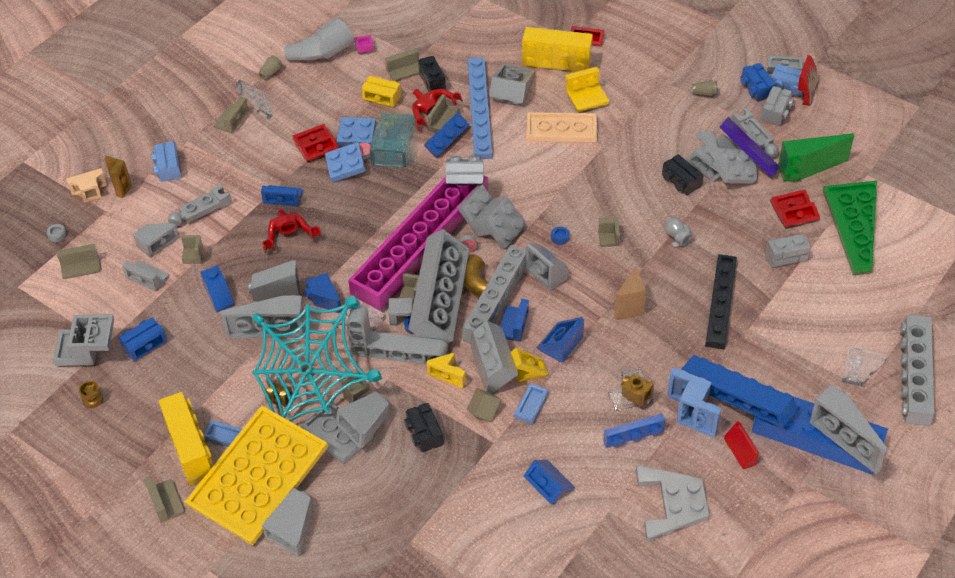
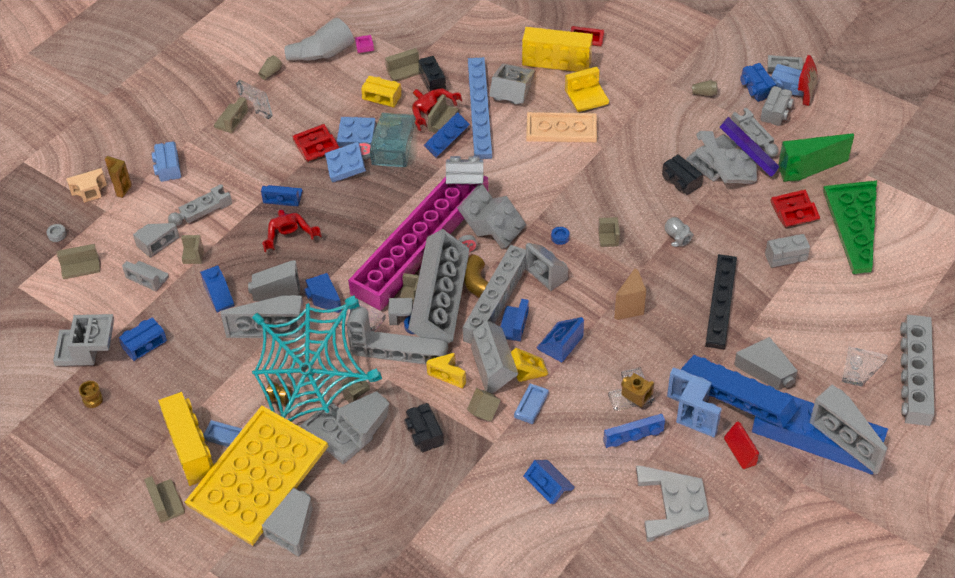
none -> light grey slope [734,337,798,391]

